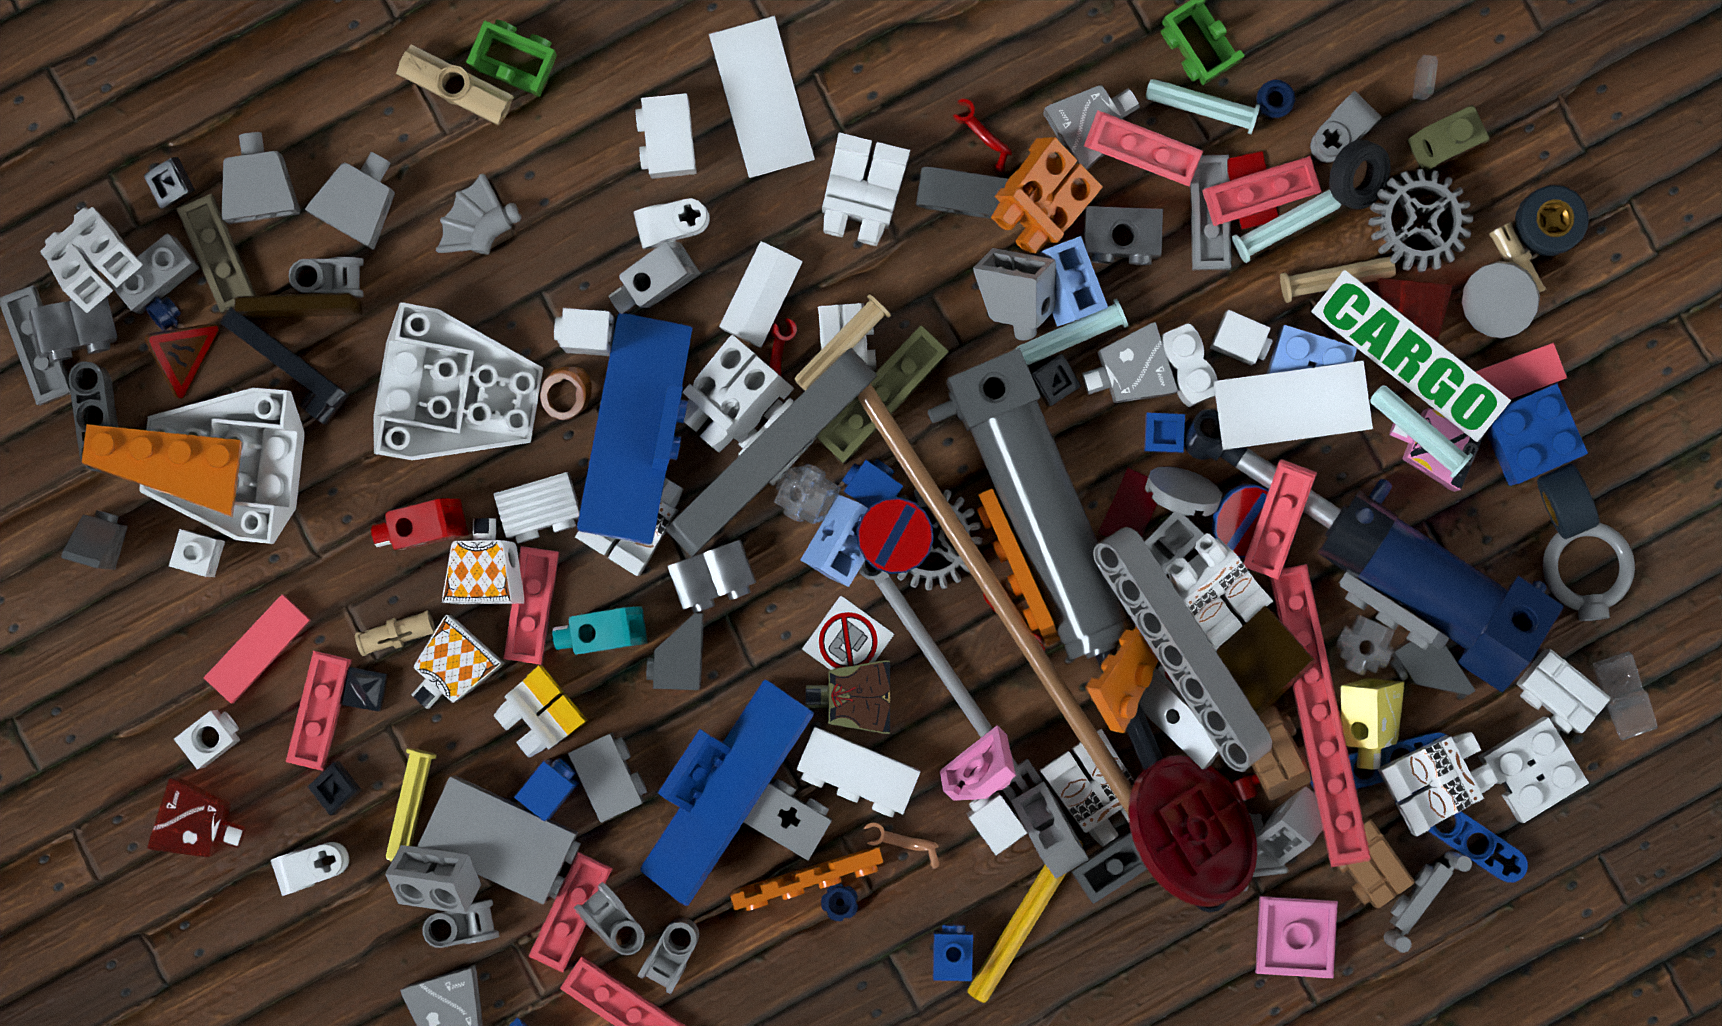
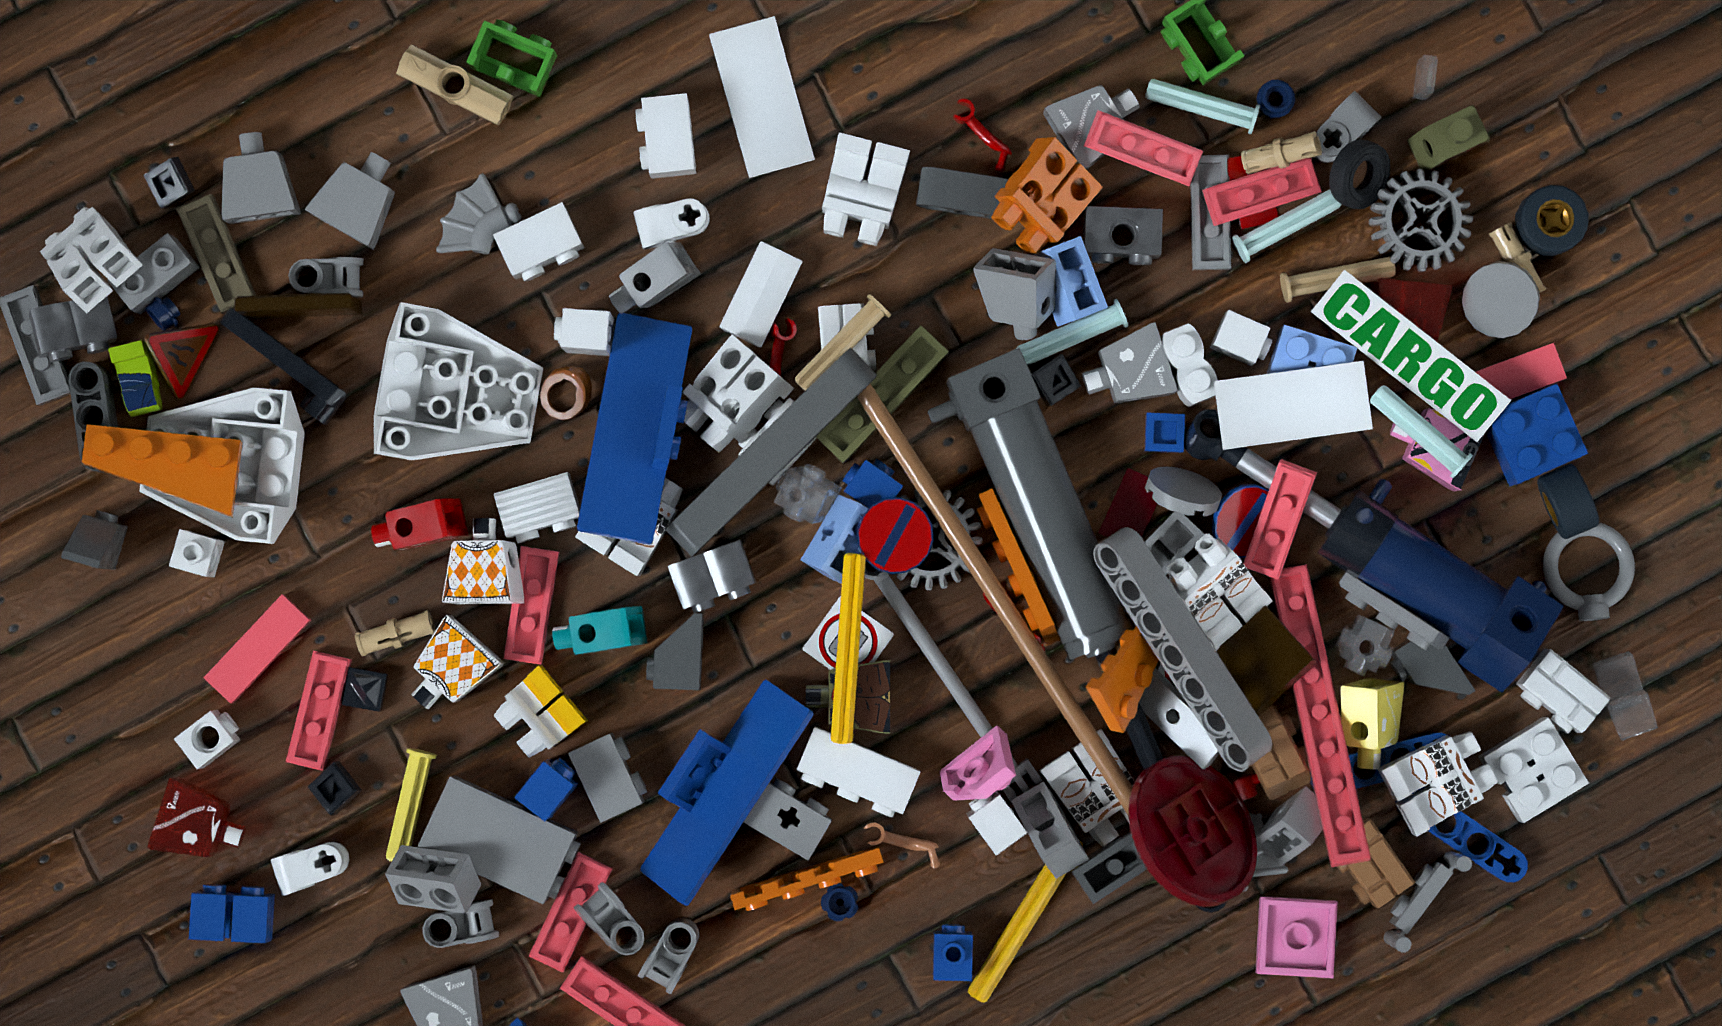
none -> leg [108,340,162,417]
none -> blue piece [189,884,275,943]
none -> white brick [493,202,585,282]
none -> yellow axle [831,553,866,744]
none -> tan pin [1241,131,1322,175]

